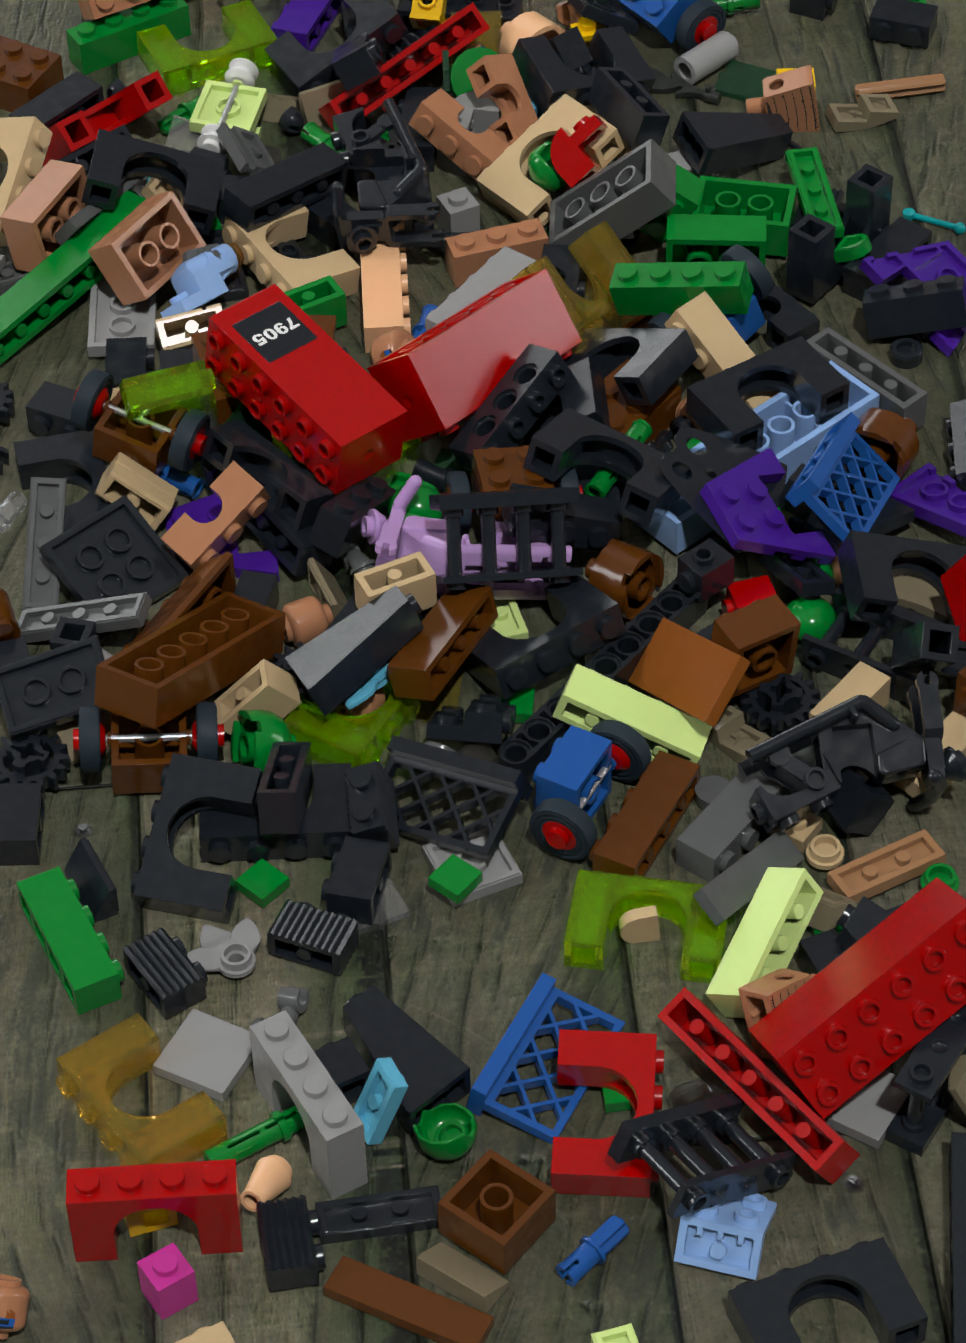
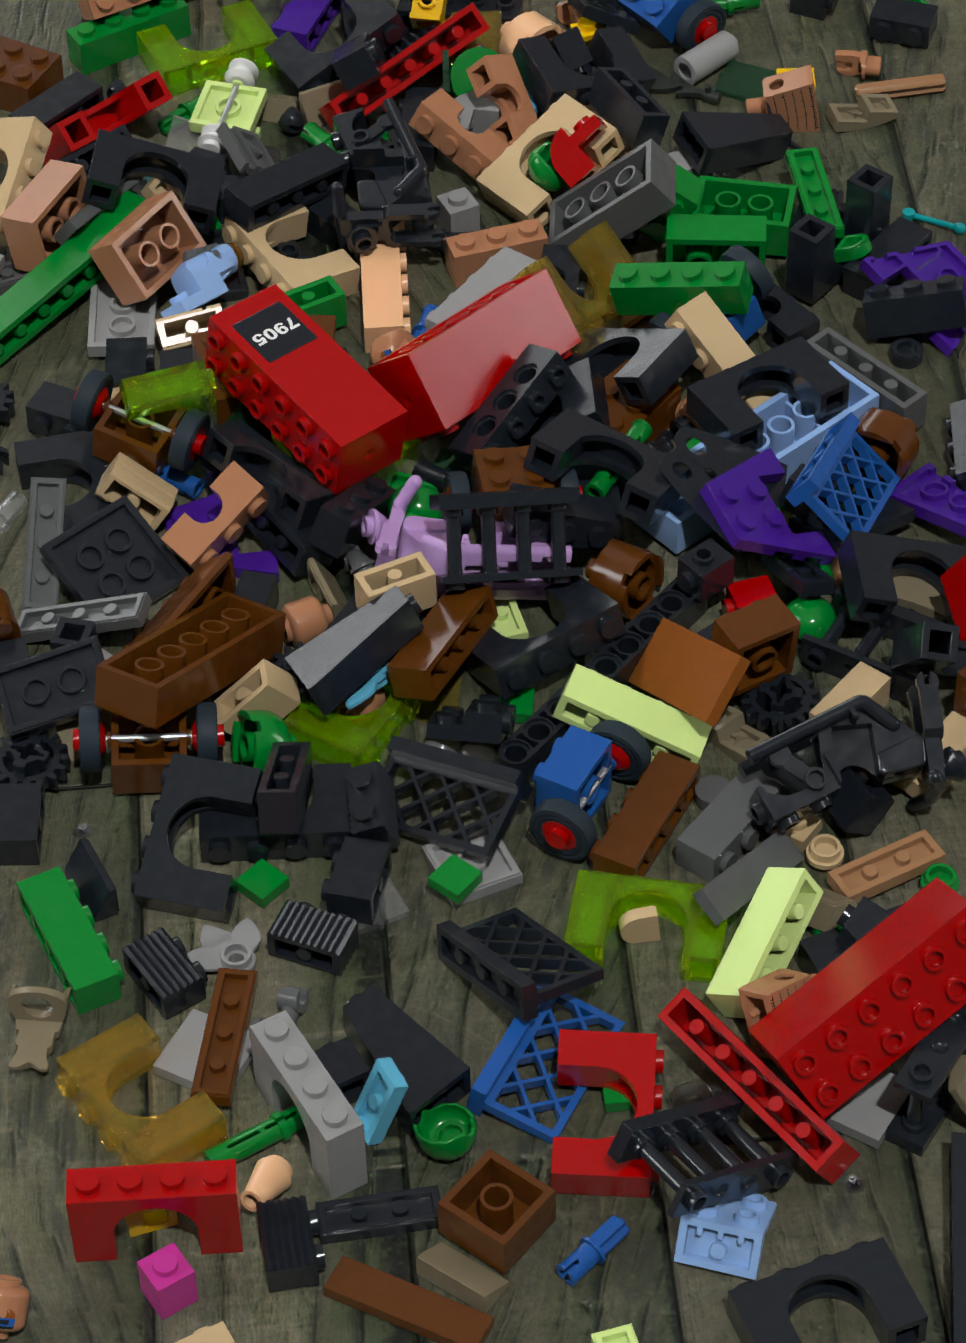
none -> dark tan hair [7,984,71,1072]
none -> reddish brown tile [190,968,258,1106]
none -> black fence [436,907,604,1022]
none -> nougat piece [834,50,882,80]

